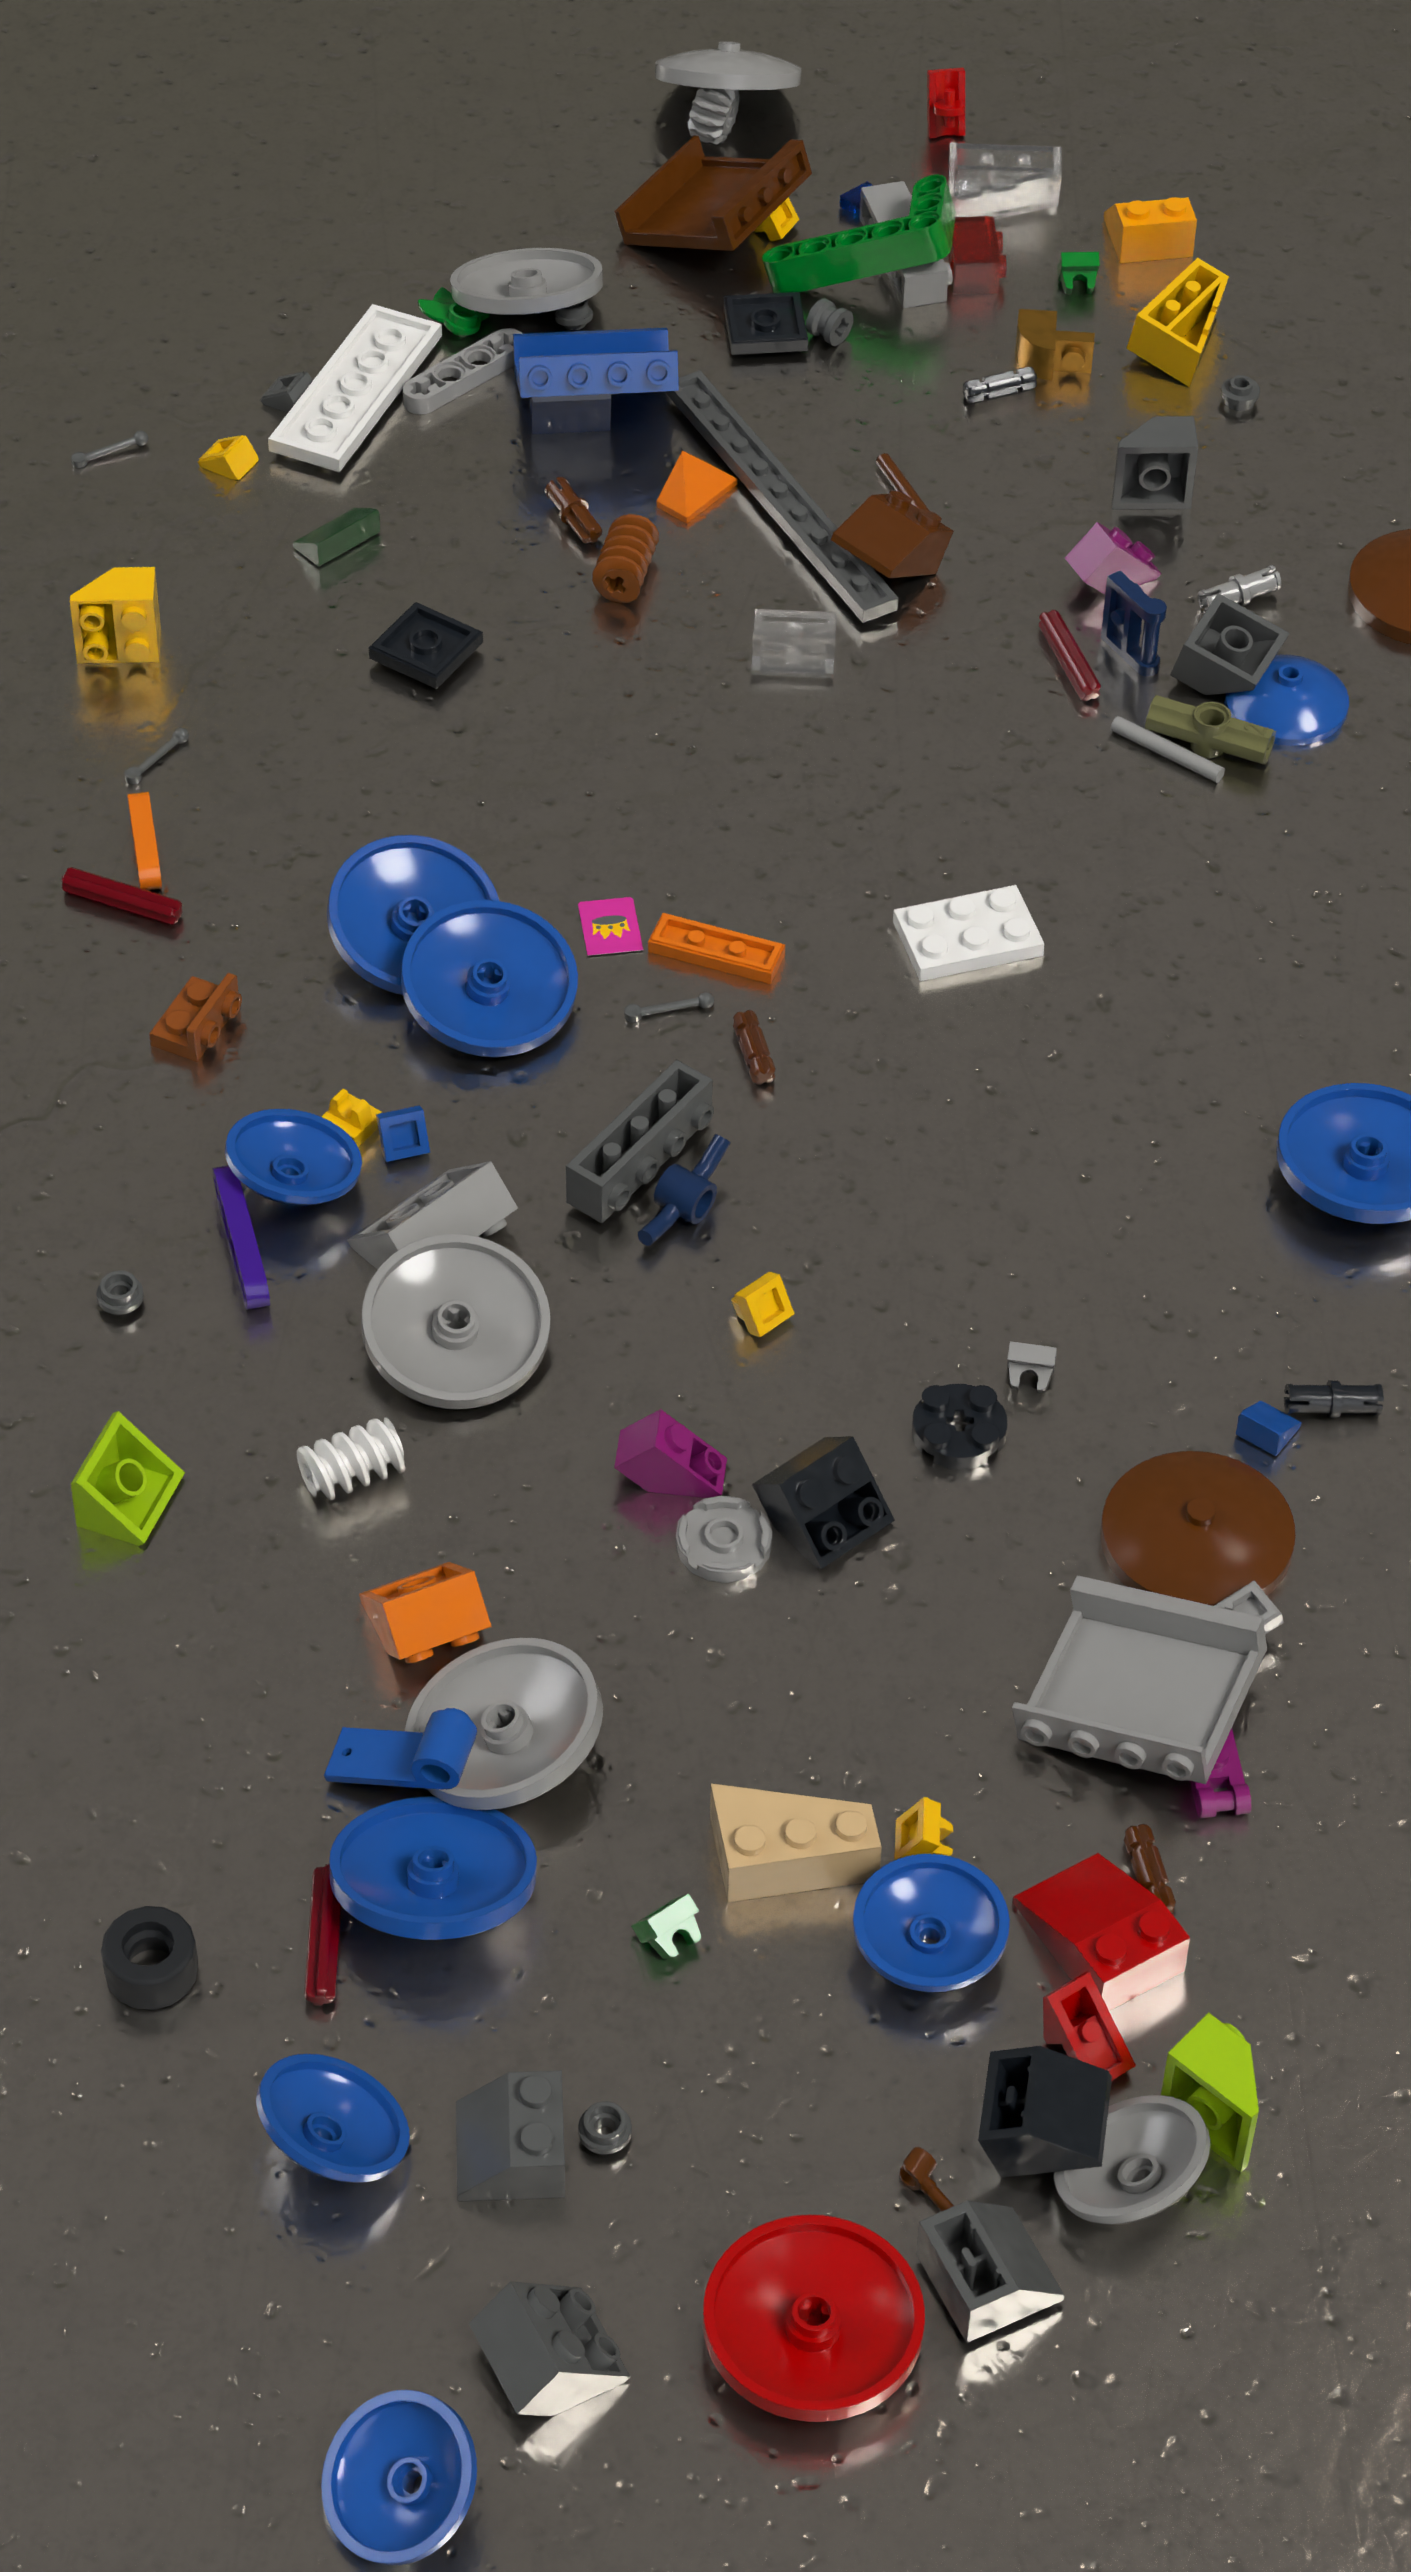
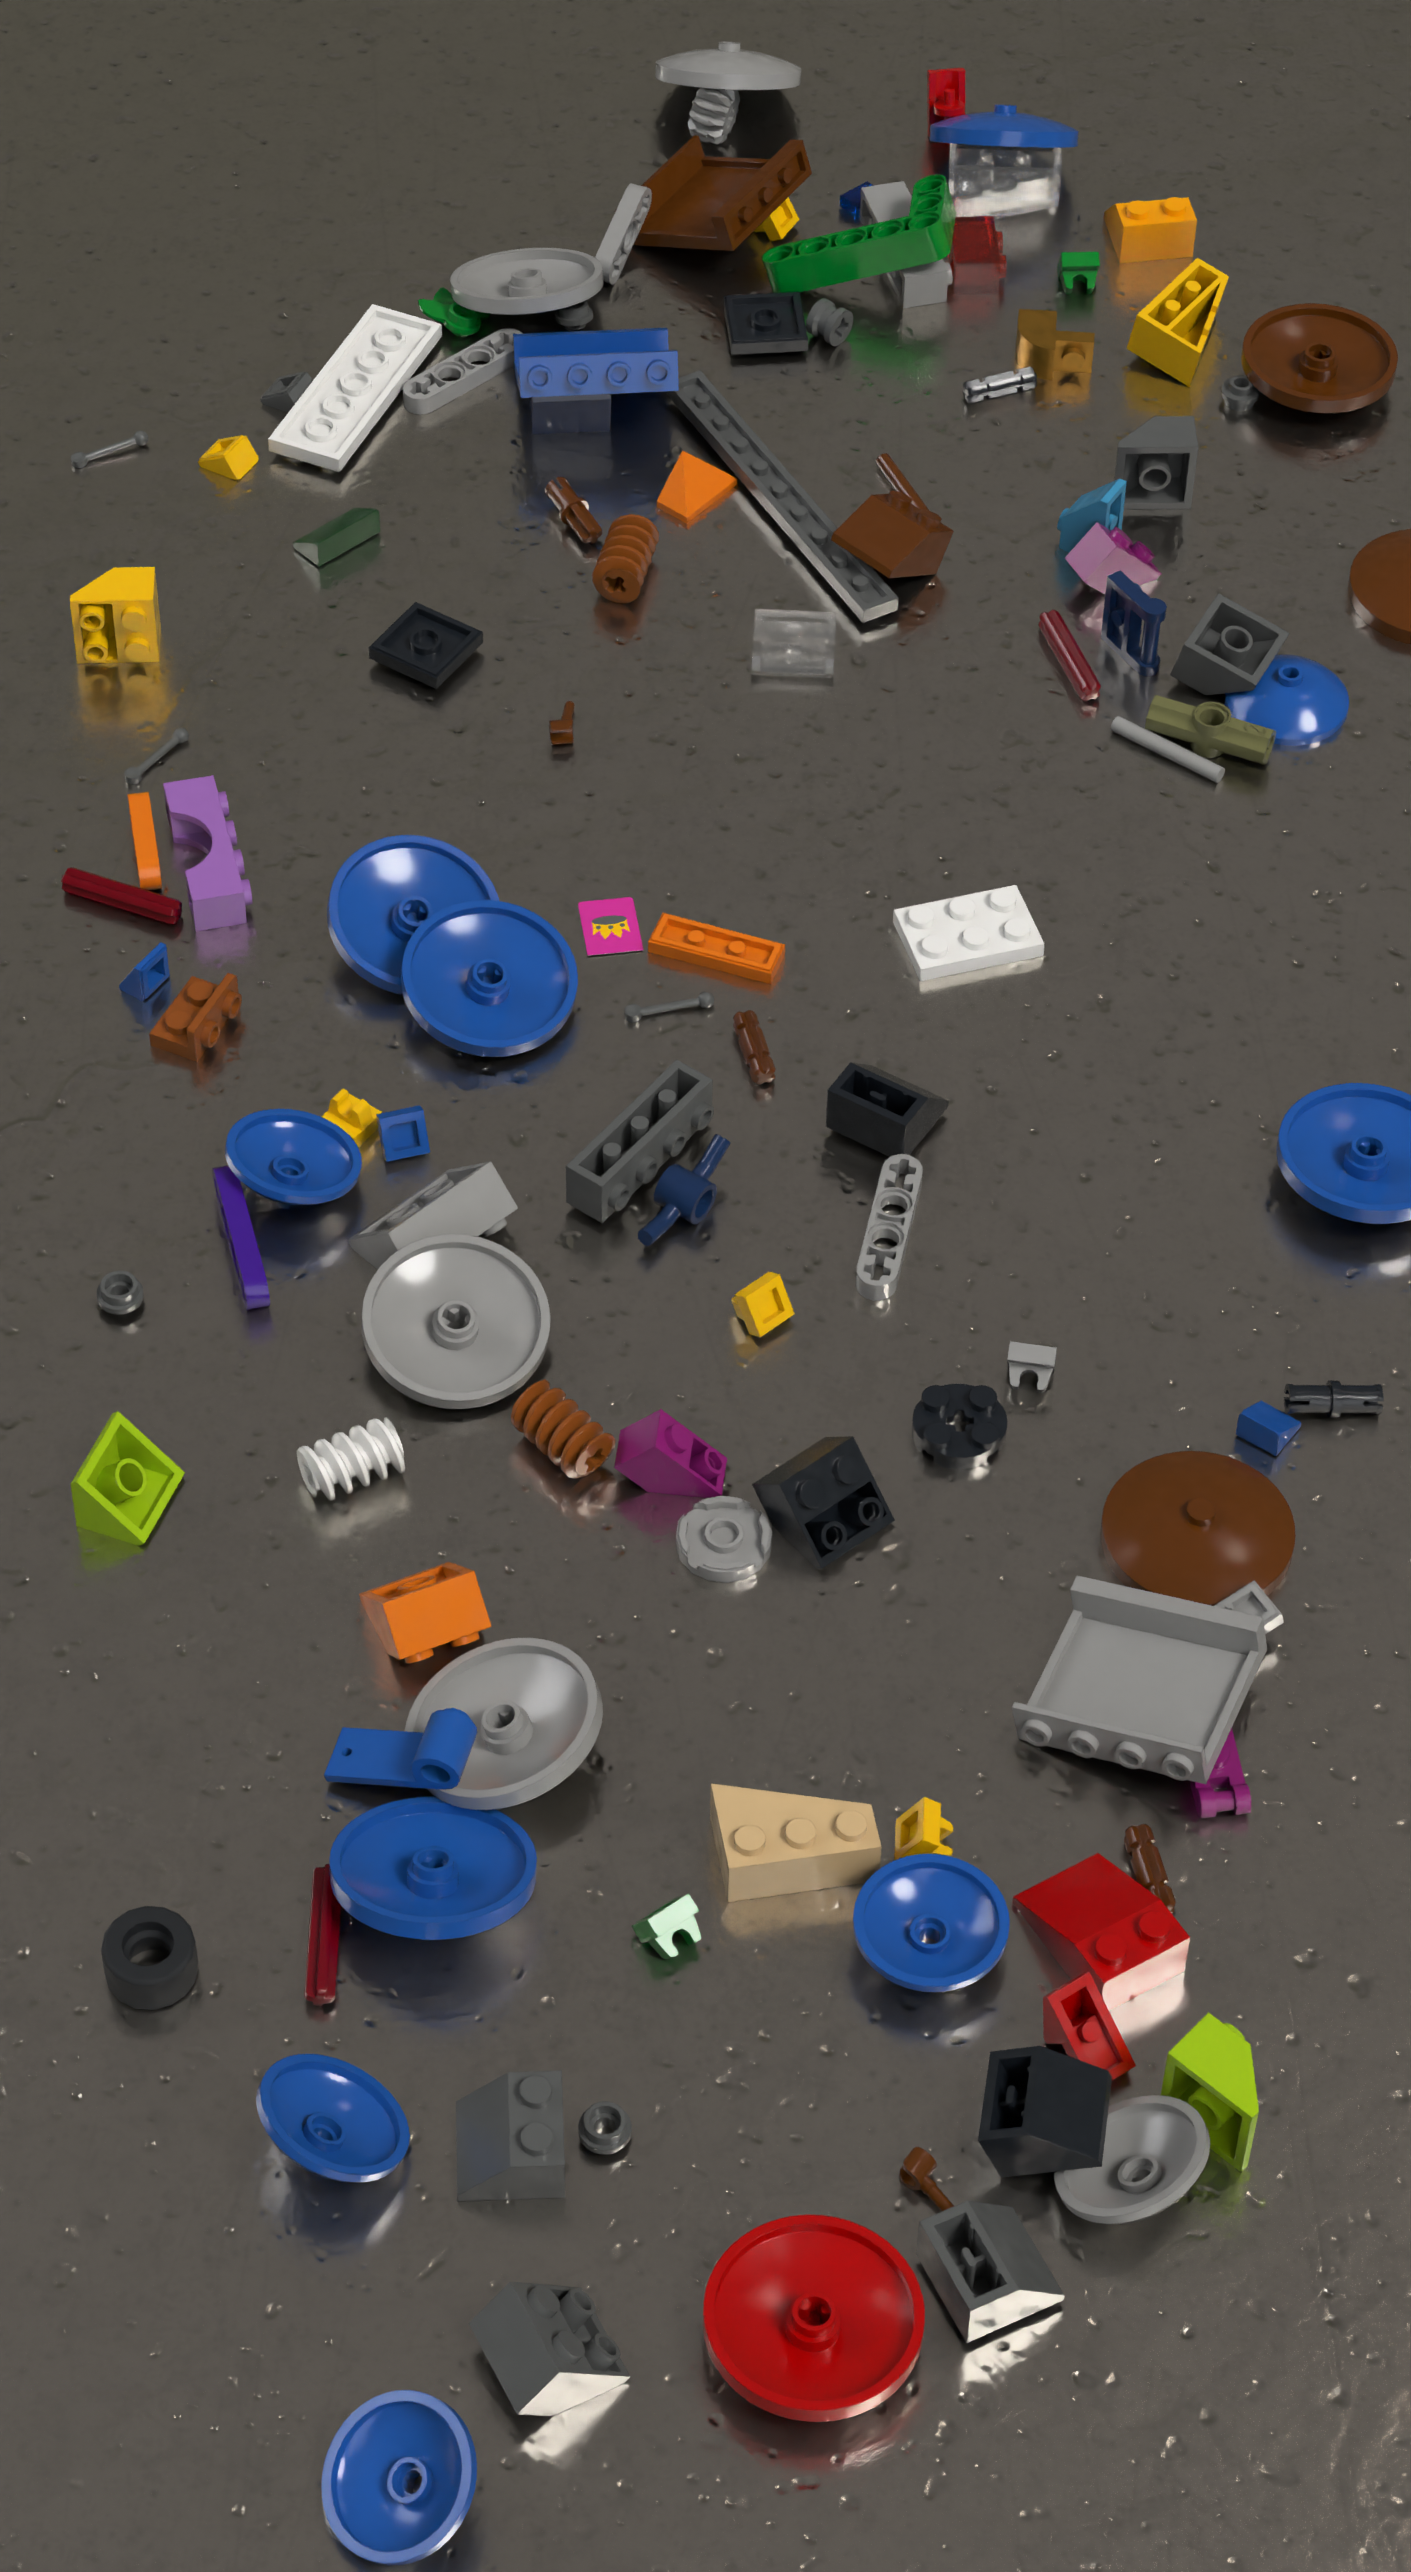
light grey pin [1198,565,1282,613] -> none
none -> blue slope [119,942,170,1001]
none -> medium lavender arch [163,775,253,931]
none -> dark orange piece [511,1379,616,1479]
none -> reddish brown hand [549,701,575,745]
none -> light grey beam [595,183,652,285]
none -> black slope [826,1062,949,1156]
none -> light grey beam [856,1154,923,1301]
none -> blue dish [930,104,1079,148]
none -> dark azure slope [1057,478,1127,552]
none -> reddish brown dish [1241,303,1398,413]

